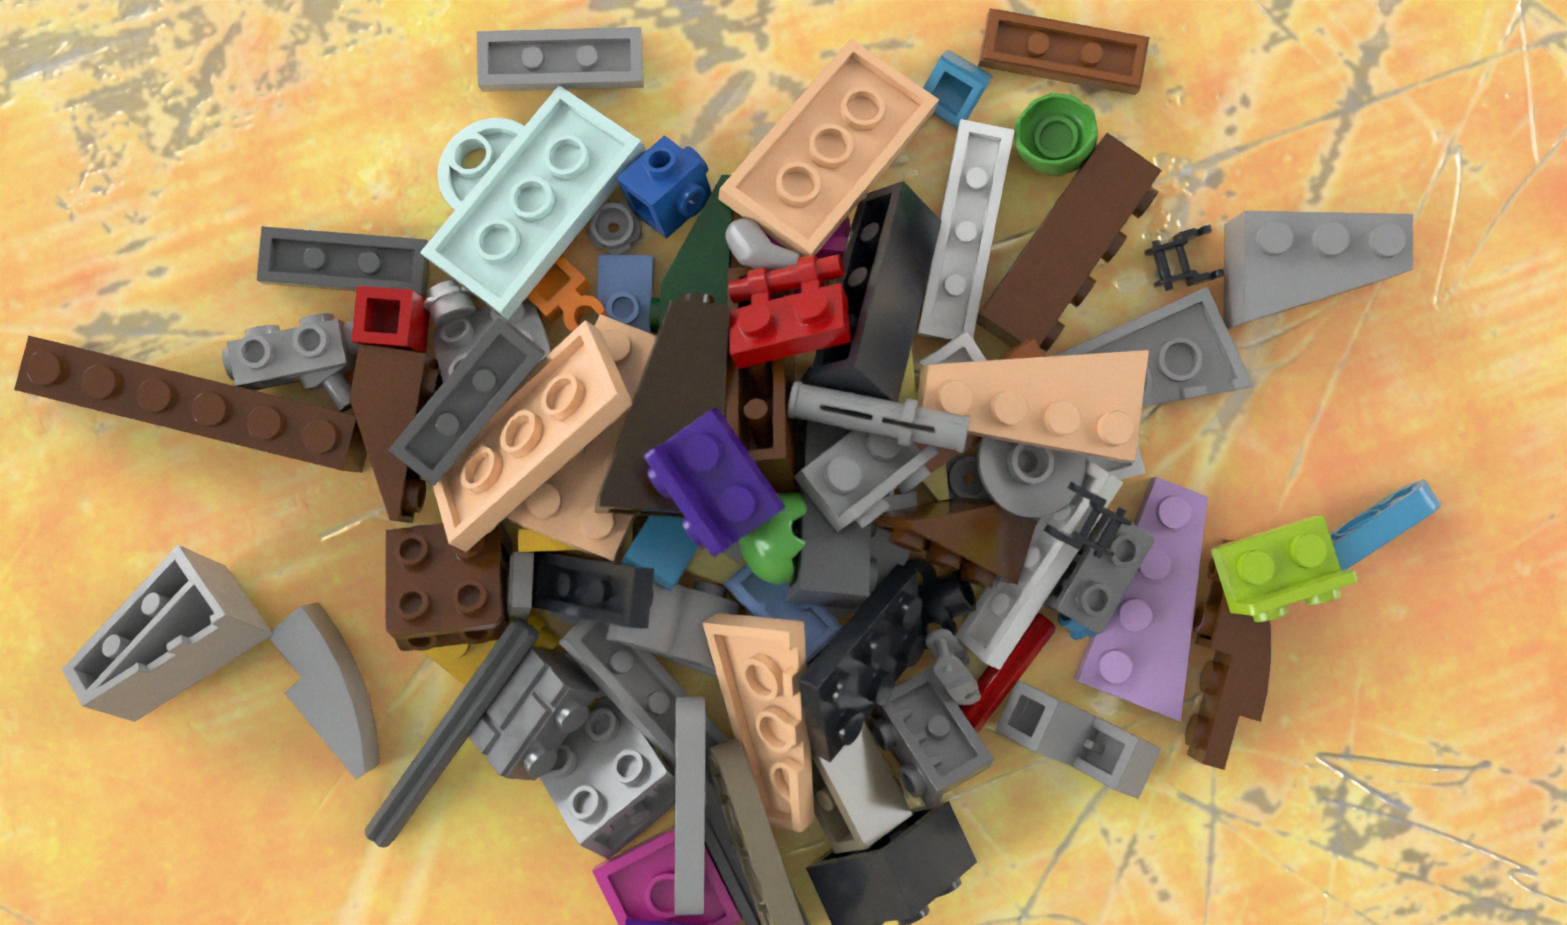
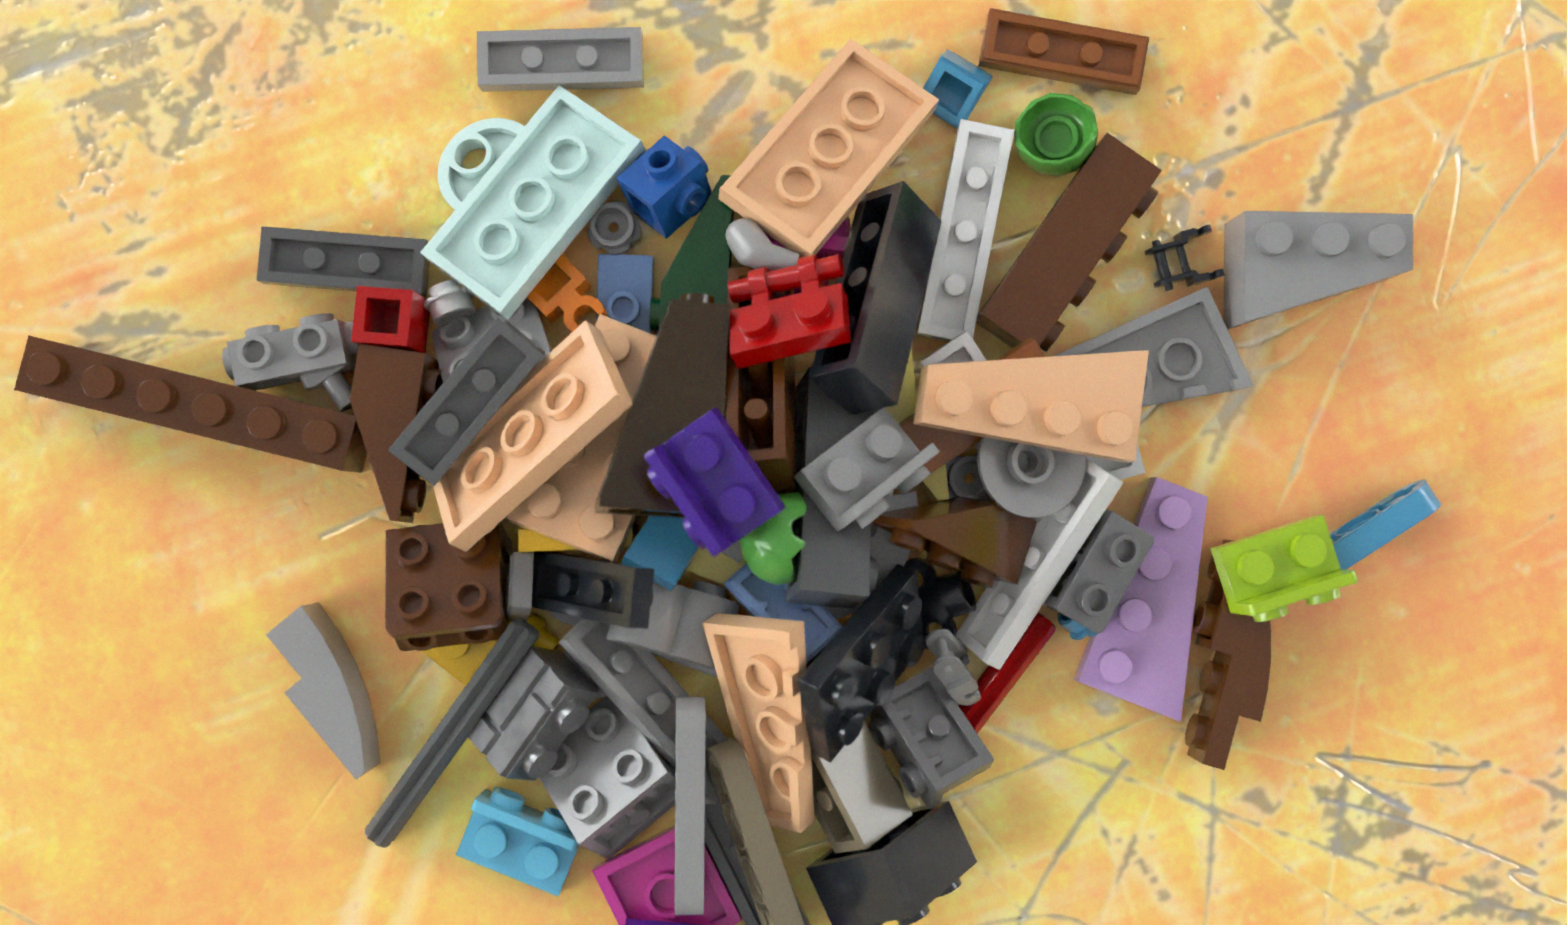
light grey wedge [61,545,273,722] -> none
light grey pin [788,381,971,453] -> none
light grey brick [995,680,1162,799] -> none
black piece [1044,481,1132,559] -> none
none -> medium azure bracket [456,787,580,896]

